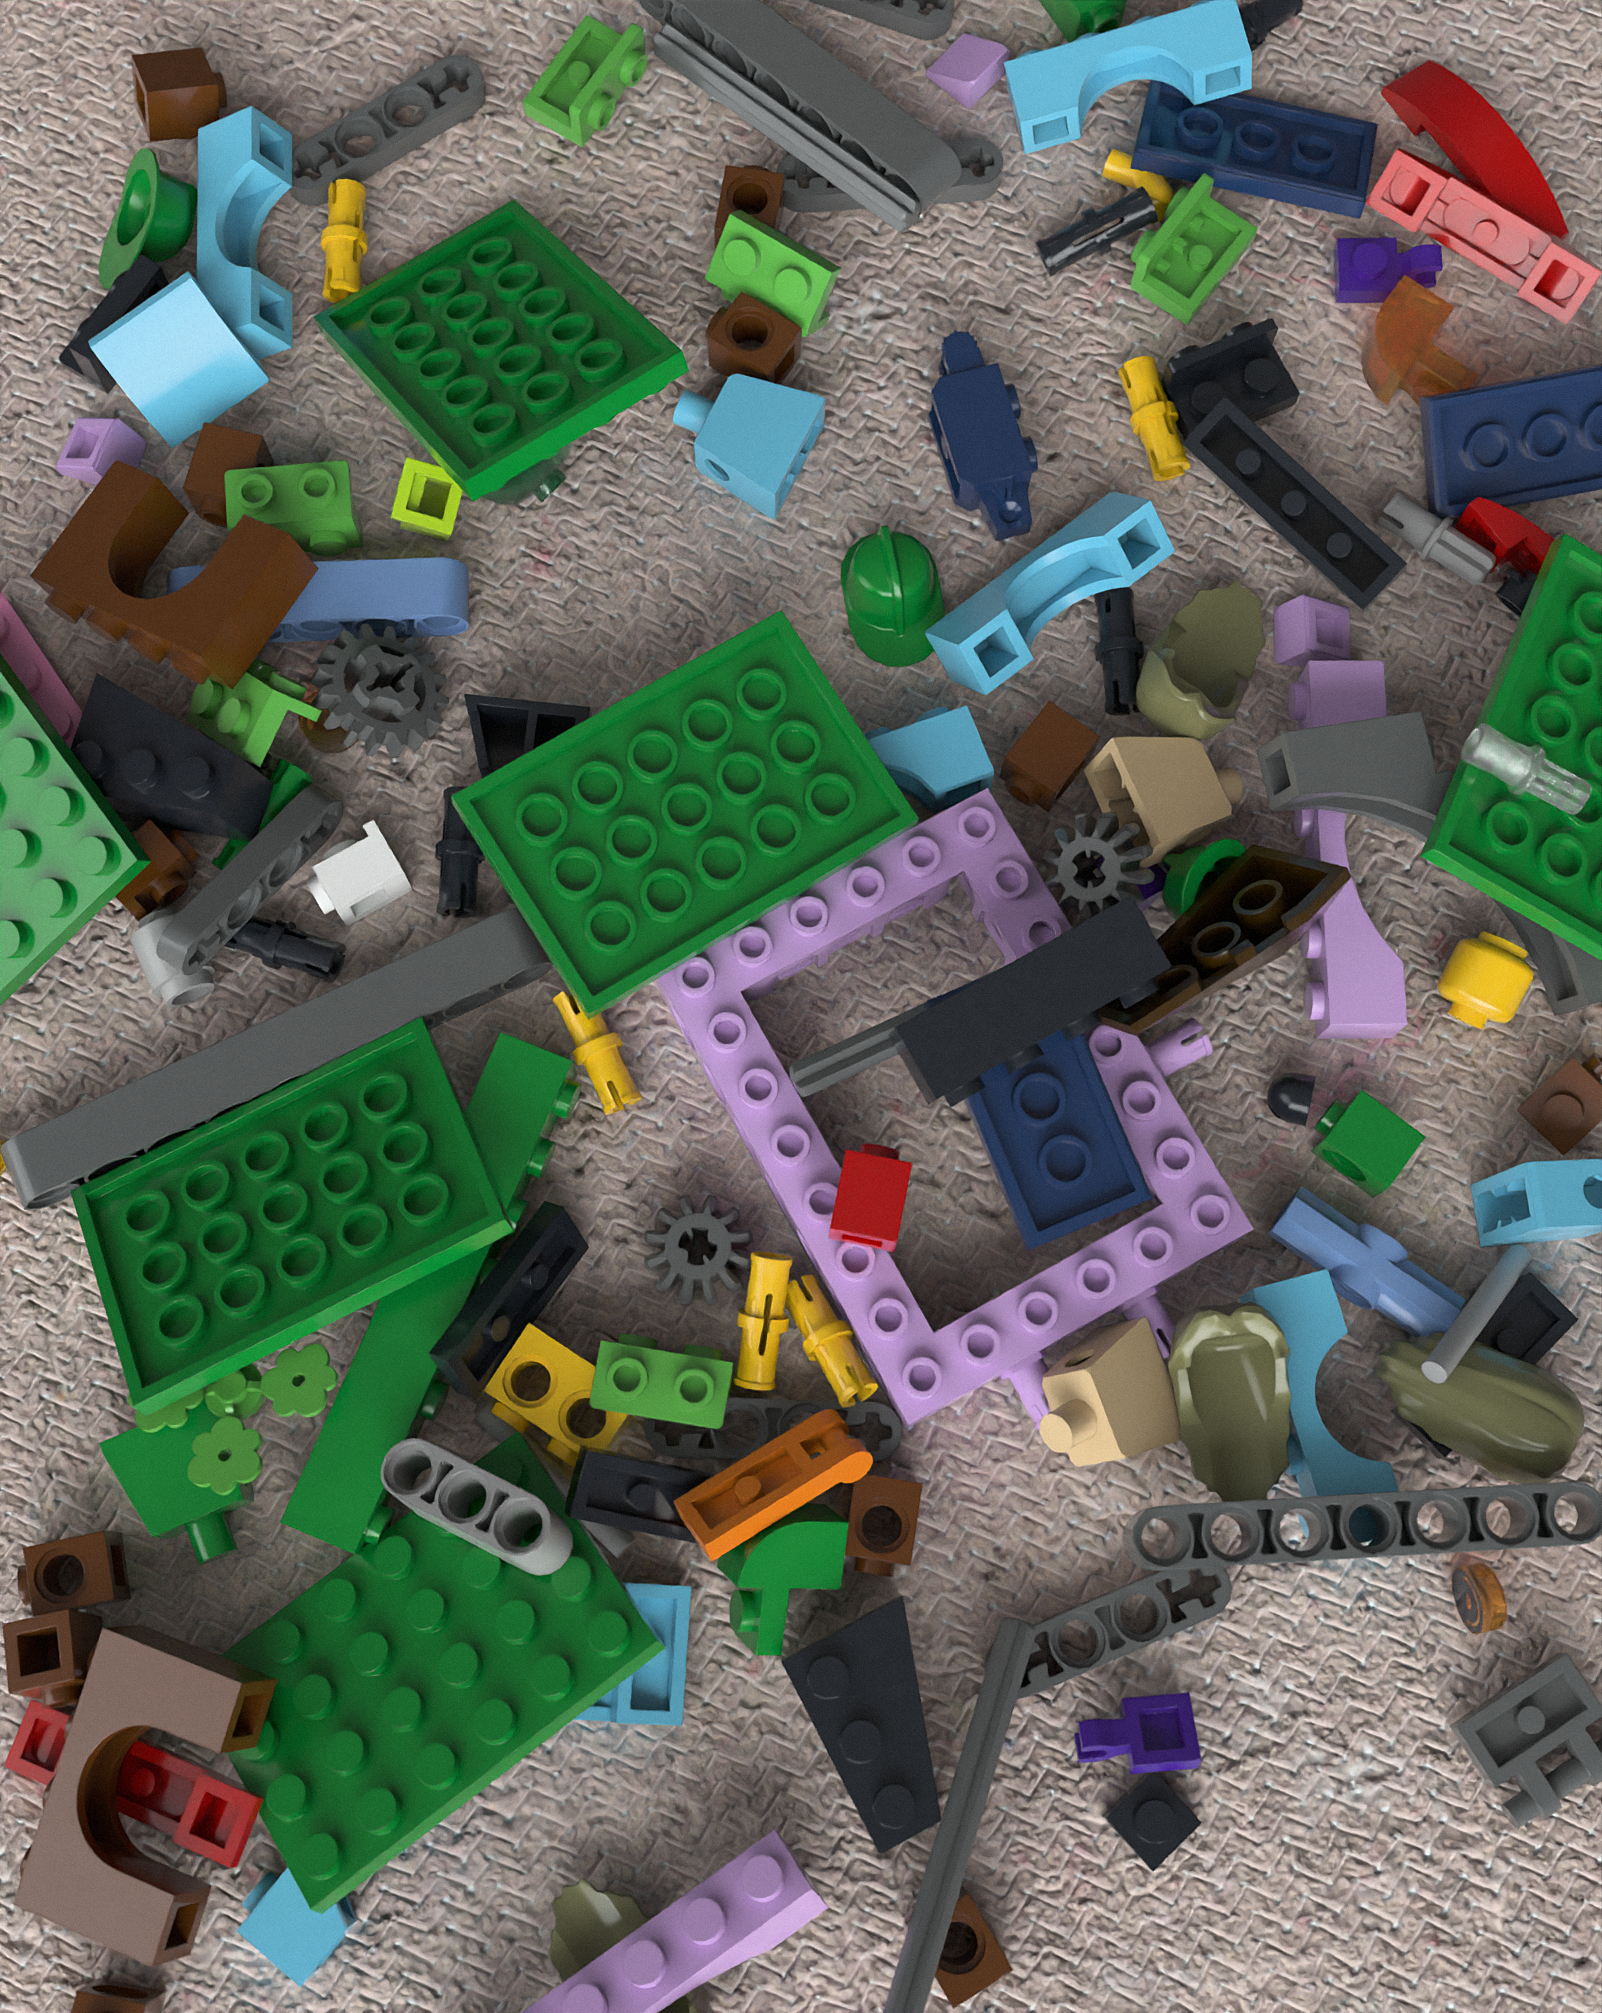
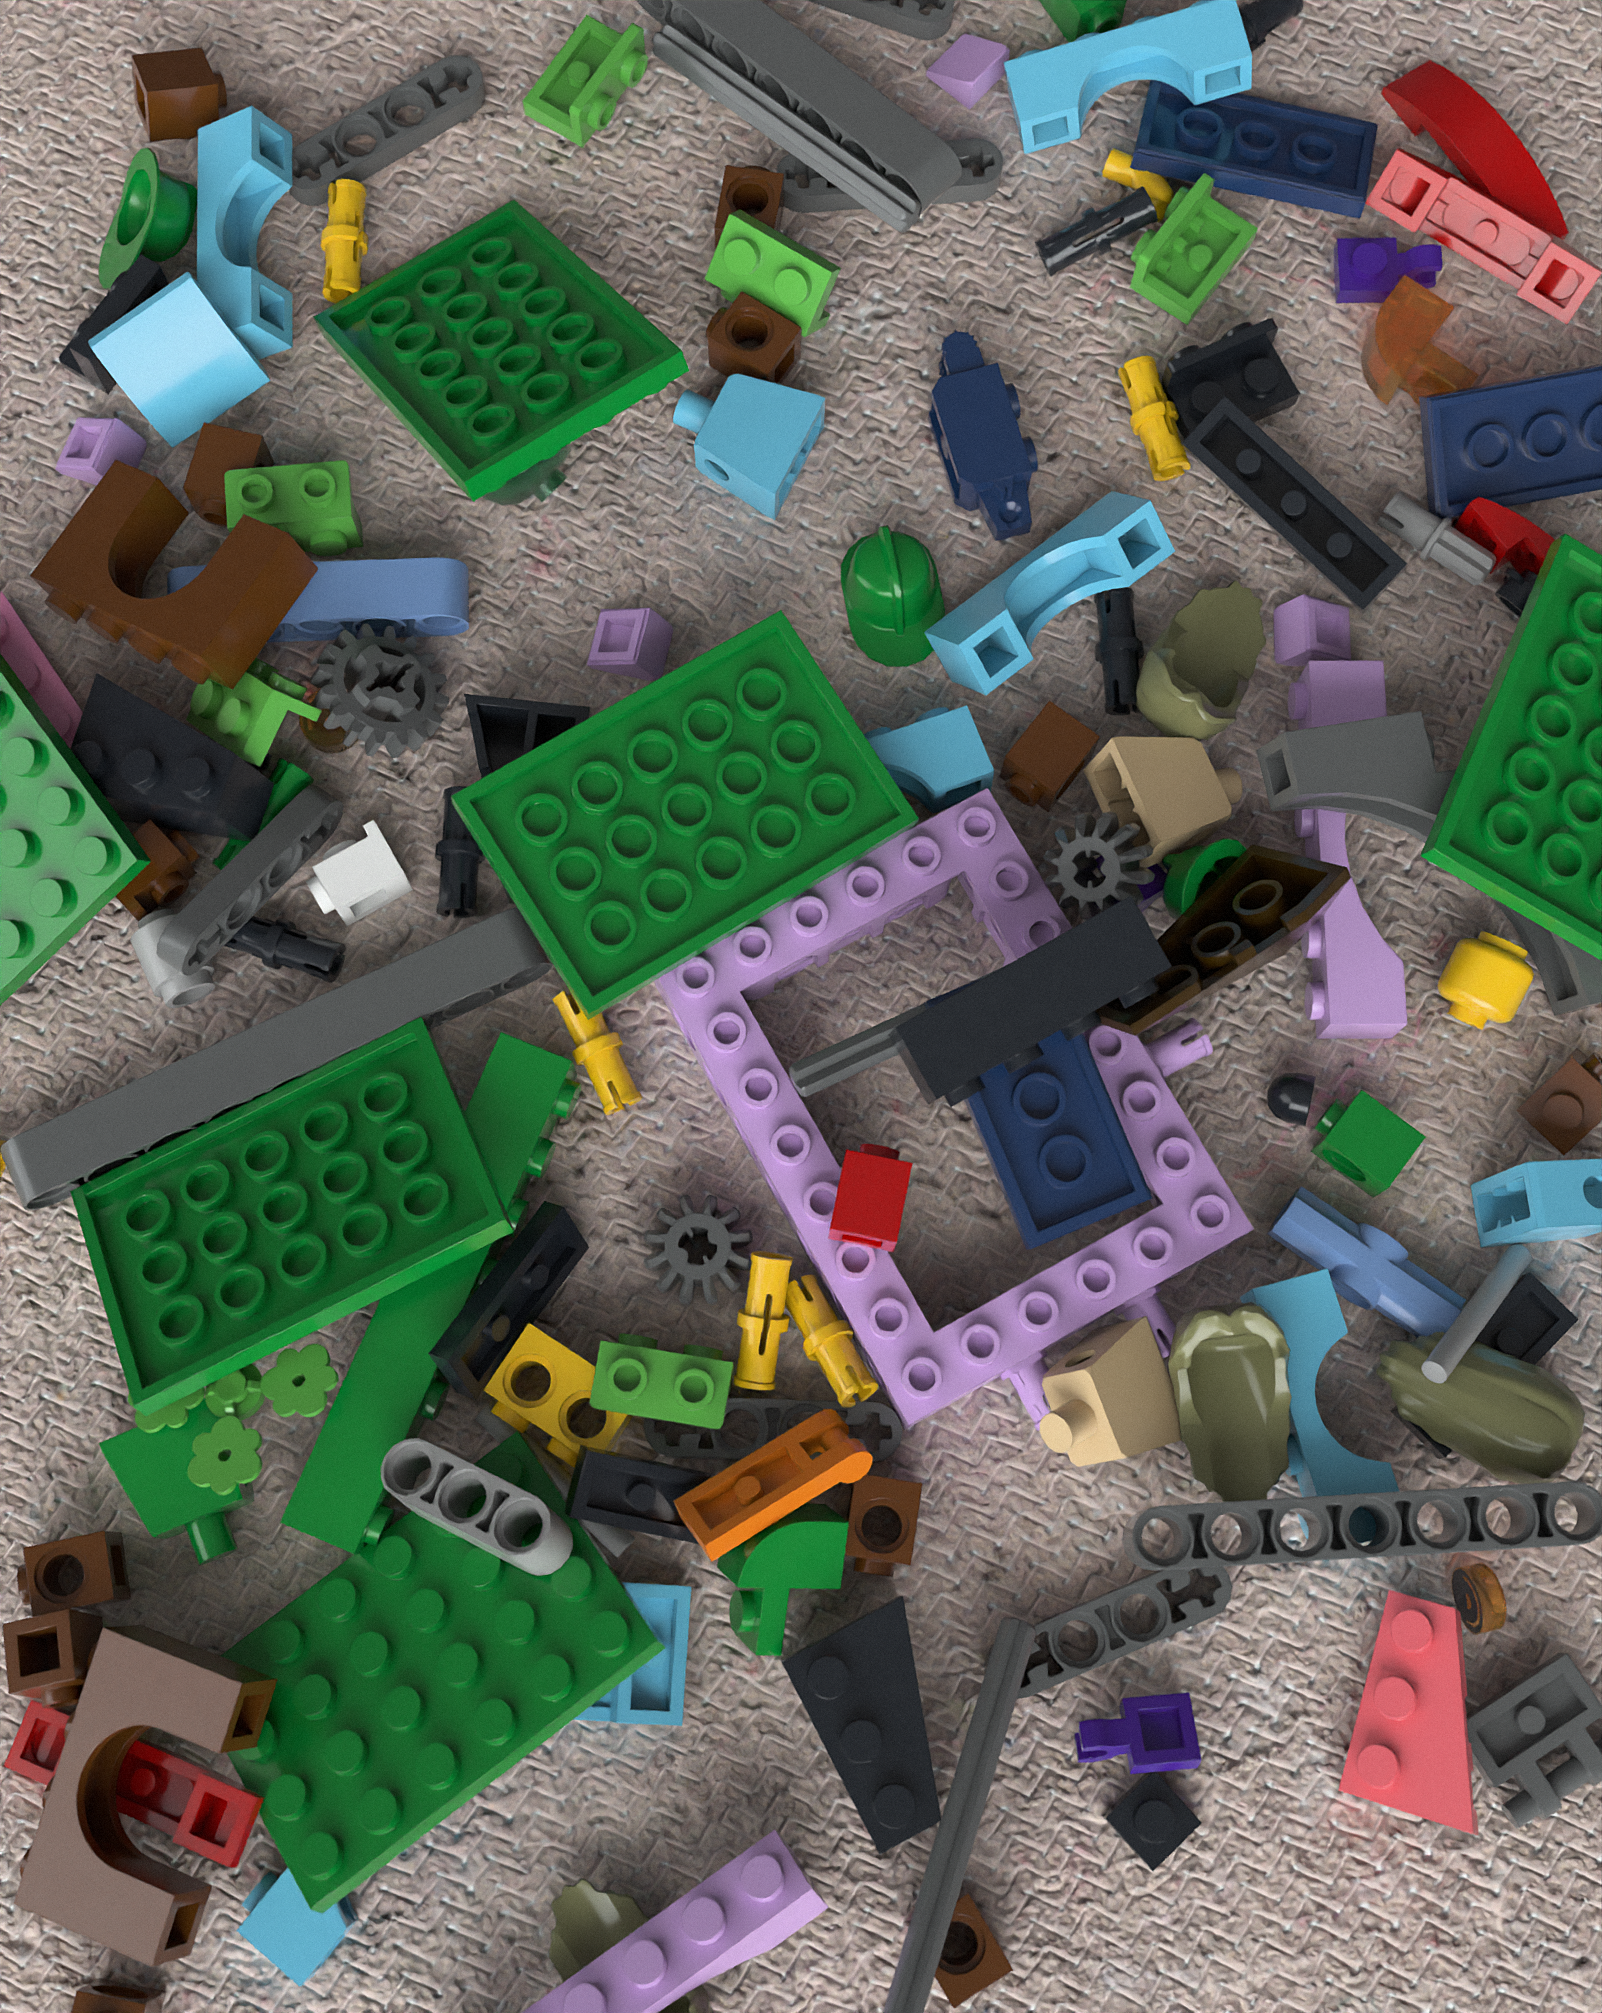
lime brick [390,457,463,542] -> none
clear axle [1461,723,1592,814] -> none
none -> lavender slope [587,608,673,681]
none -> coral wing [1339,1590,1479,1836]

